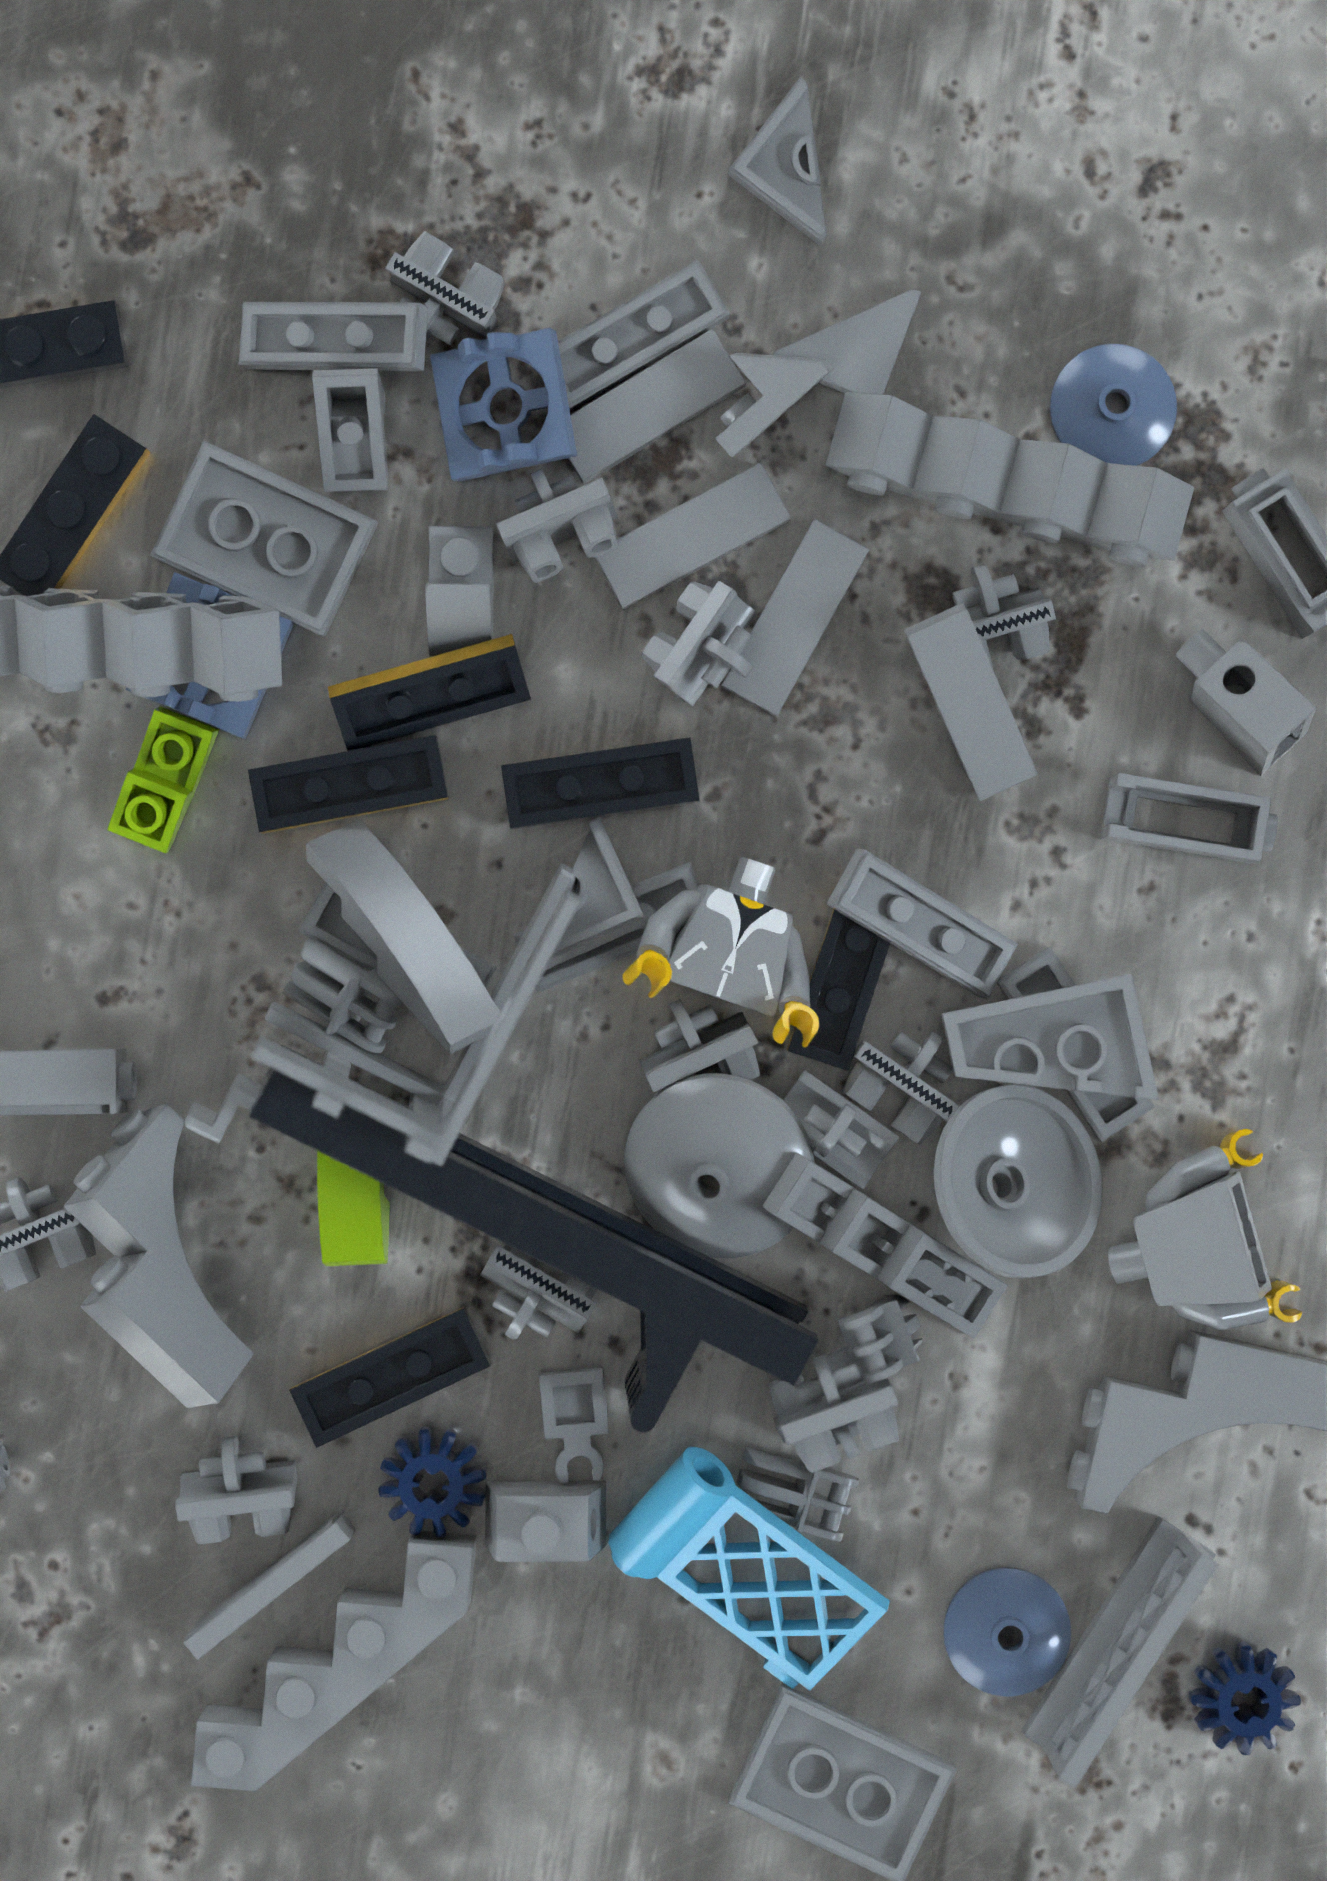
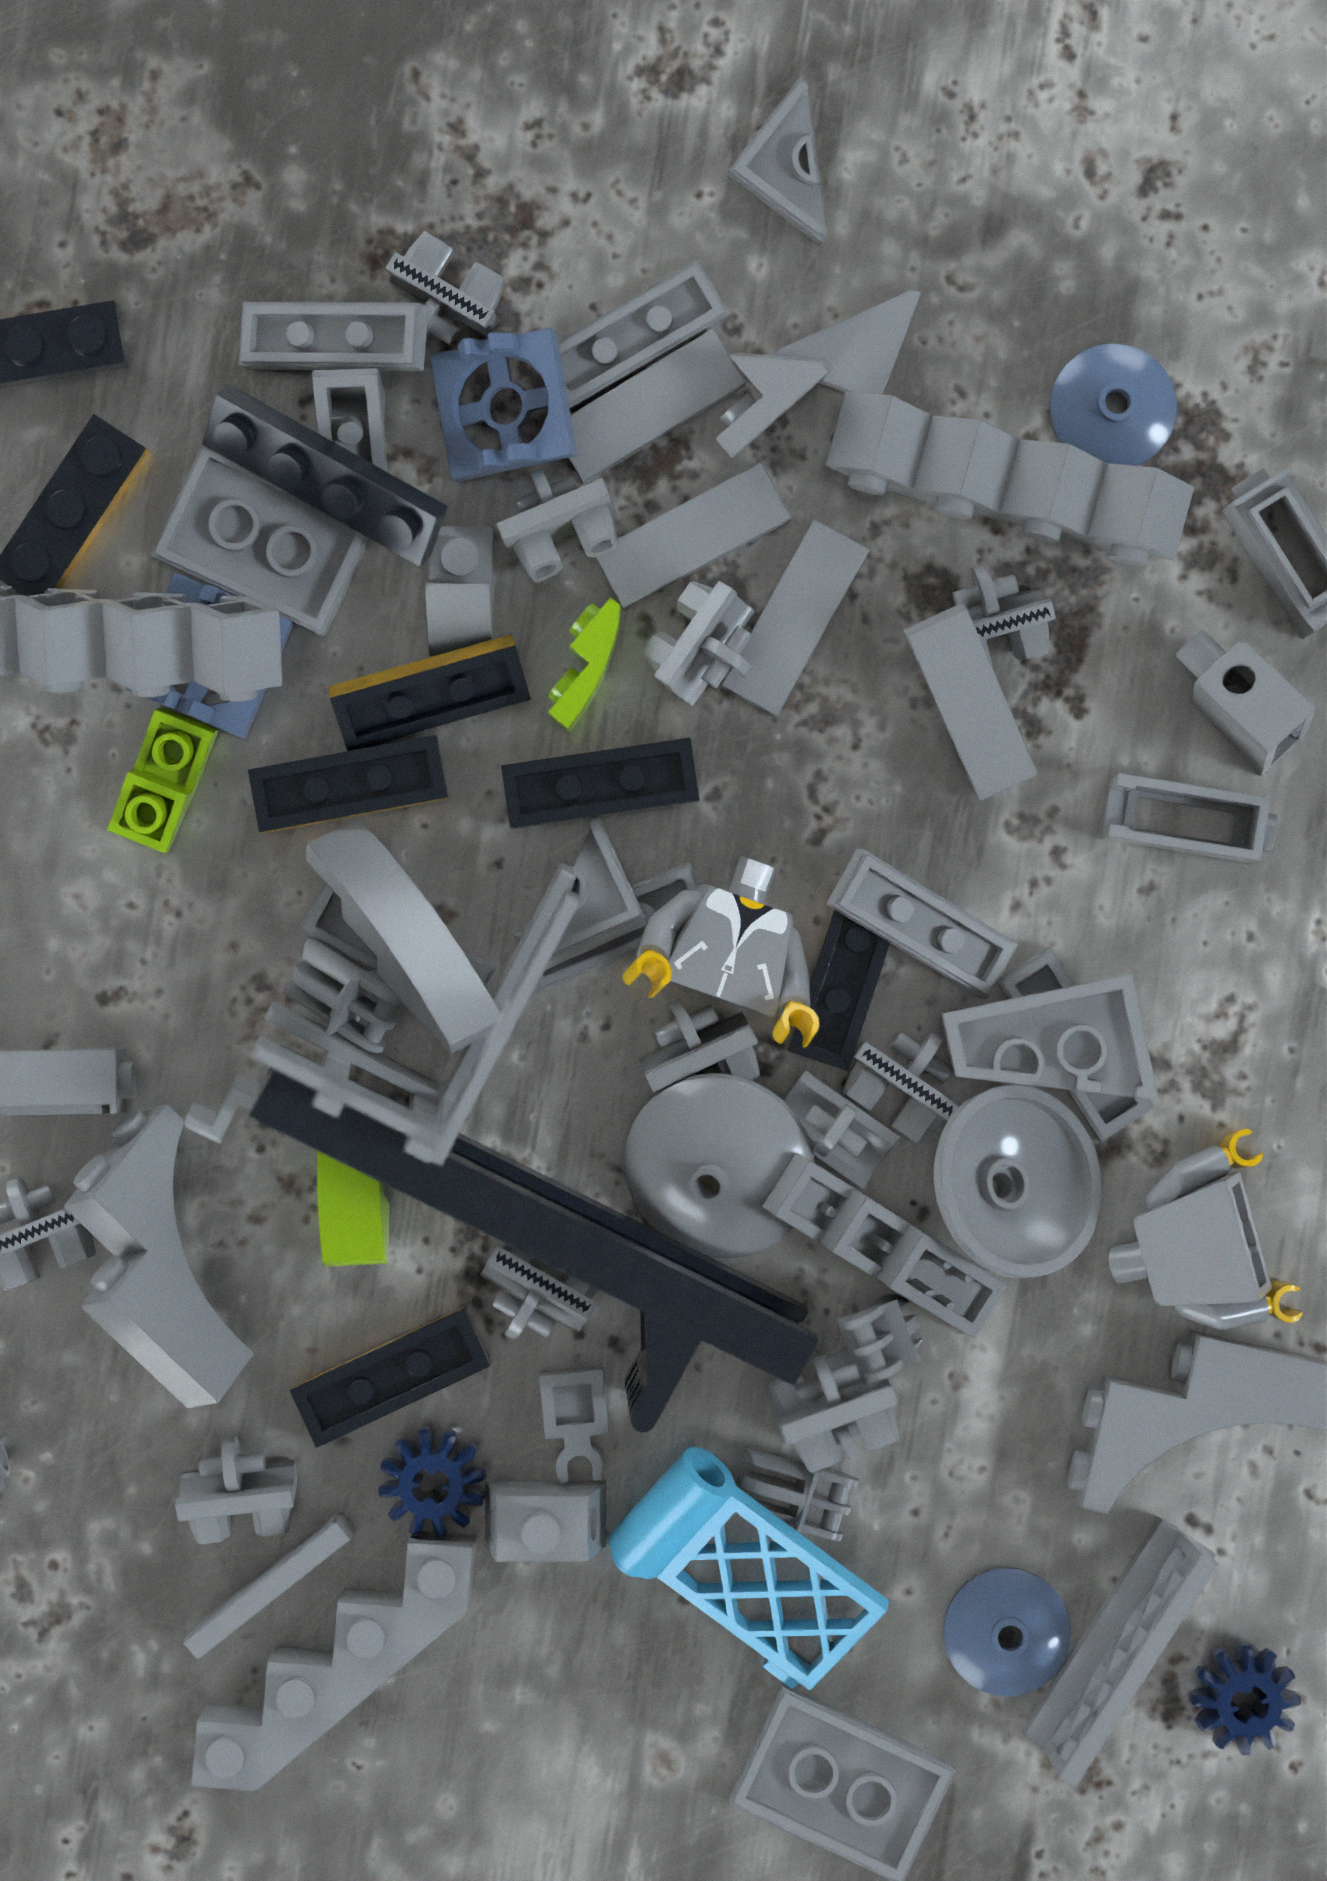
none -> black plate [202,383,448,567]
none -> lime slope [547,597,621,733]

